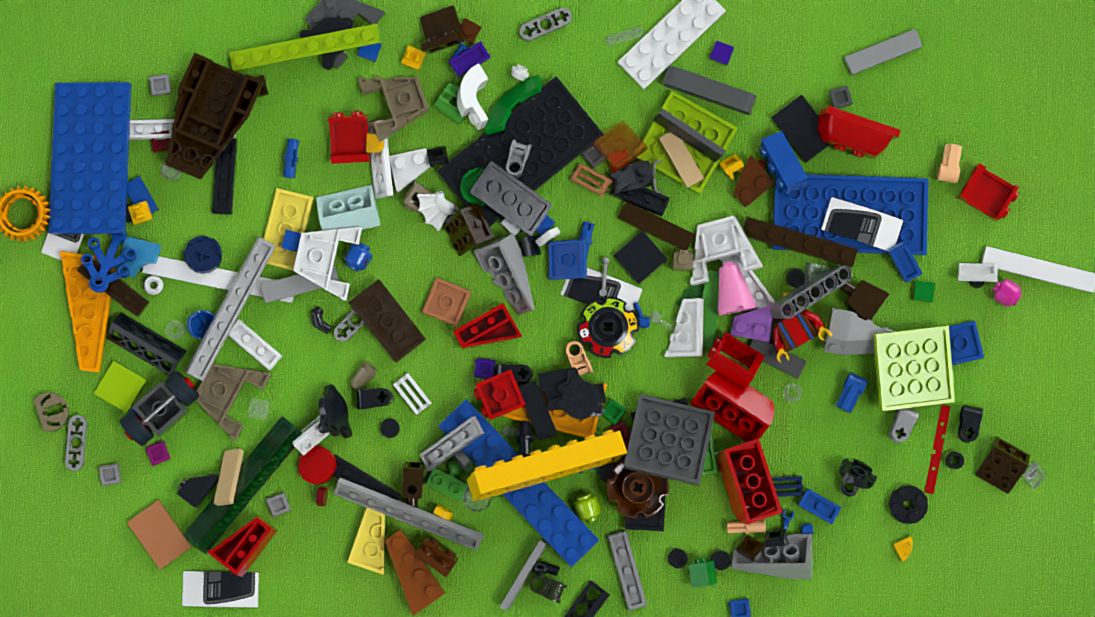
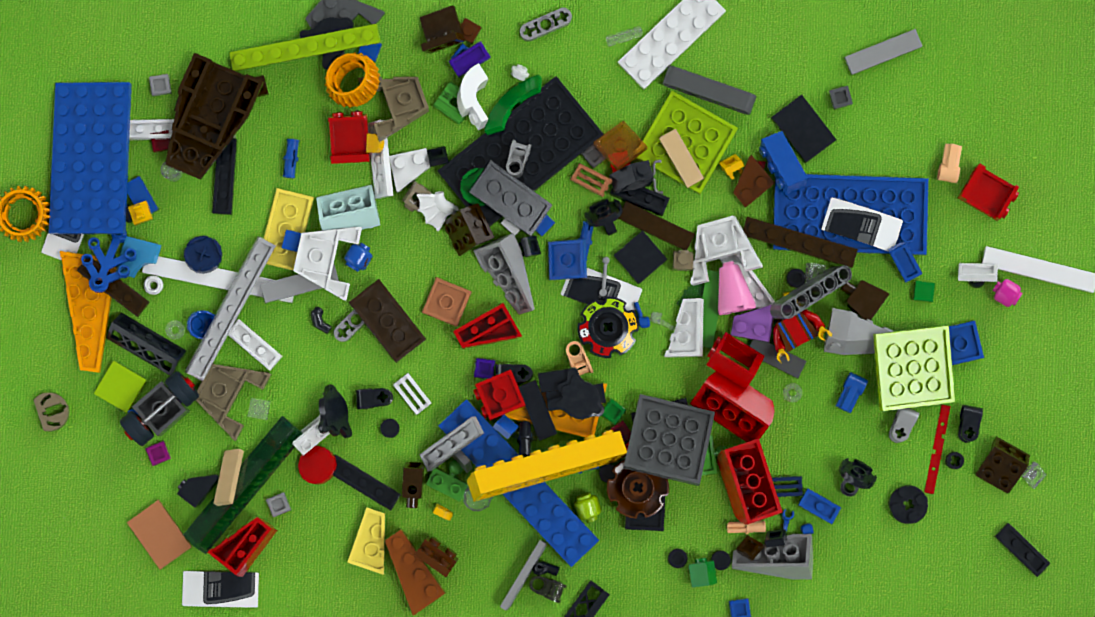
light grey beam [65,415,88,471] -> none
light grey tile [99,463,122,486] -> none
dark red tile [316,487,328,507] -> none
light grey tile [333,478,484,550] -> none
dark tan cone [349,361,377,390] -> none
yellow tile [401,45,426,71] -> none
white tile [535,227,560,246] -> none
light grey tile [608,531,647,611] -> none
black tile [653,109,726,162] -> none
dark purple tile [710,41,734,66] -> none
red windscreen [818,106,901,159] -> none
yellow tile [893,536,913,562] -> none
none -> light orange gear [325,52,380,108]
none -> blue tile [493,415,519,439]
none -> black tile [584,199,623,236]
none -> black tile [994,523,1051,577]

